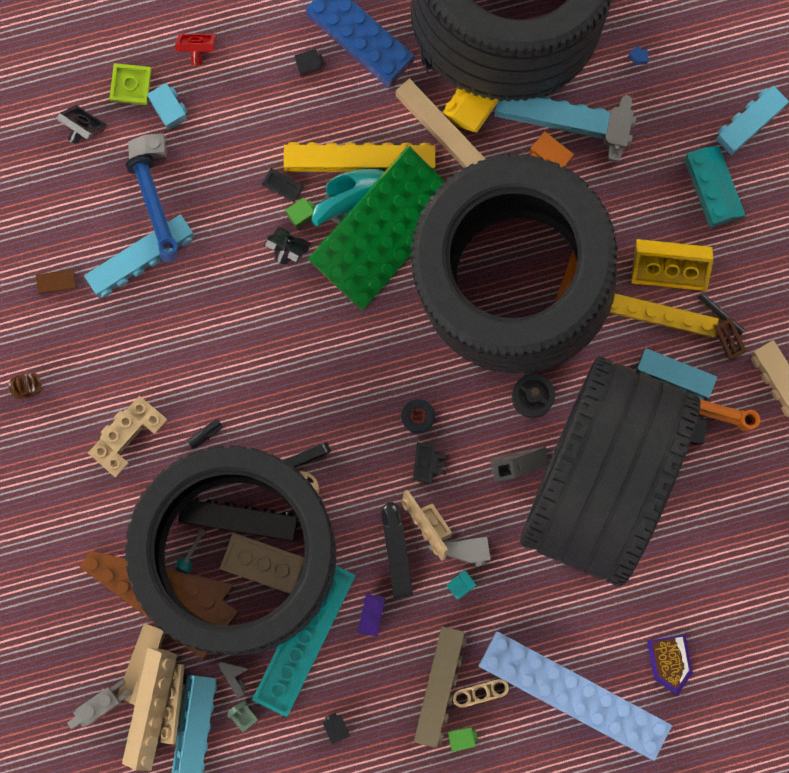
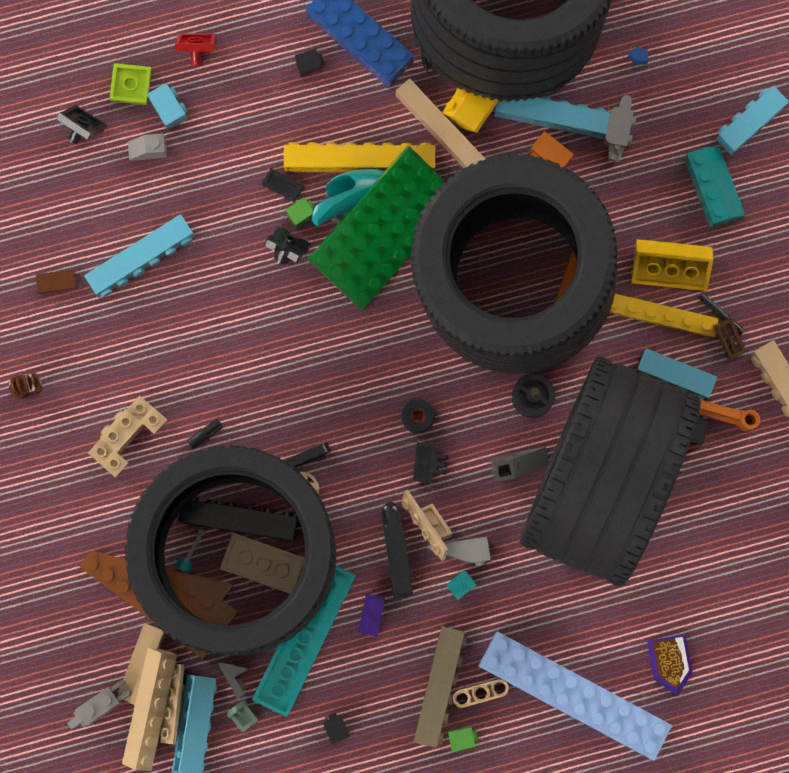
blue piece [126,154,179,262] -> none

